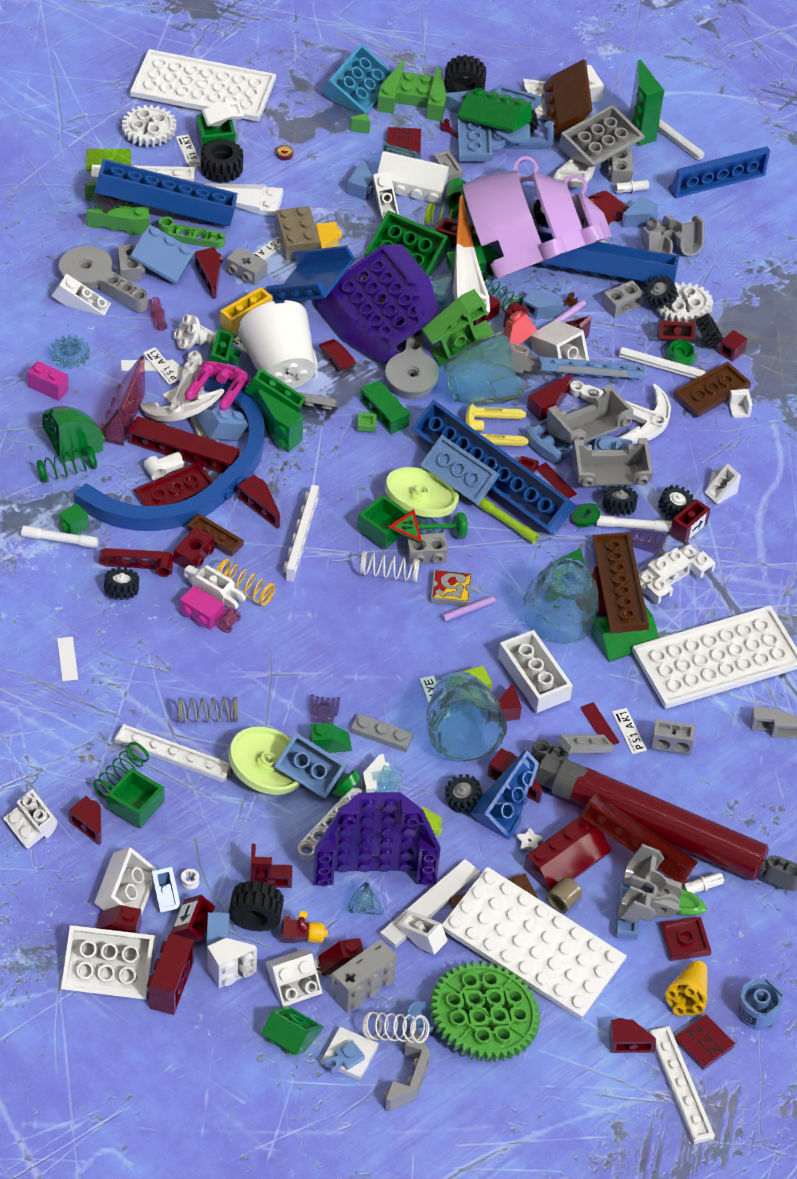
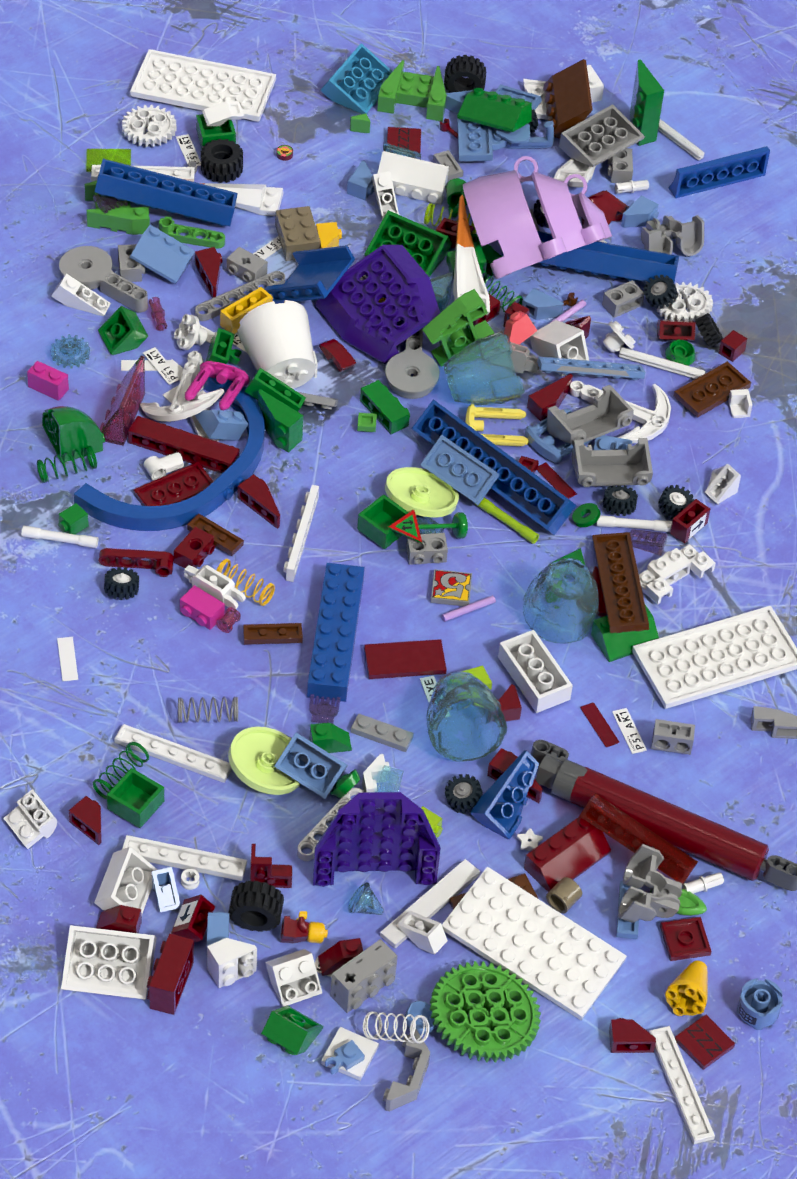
white piece [359,551,420,583] -> none
light grey plate [557,735,615,754] -> none
none -> green slope [98,306,148,355]
none -> white plate [122,835,247,881]
none -> light grey beam [195,271,285,321]
none -> reddish brown plate [243,623,303,645]
none -> blue brick [307,563,365,702]
none -> dark red tile [364,639,447,679]
none -> white plate [603,321,636,353]

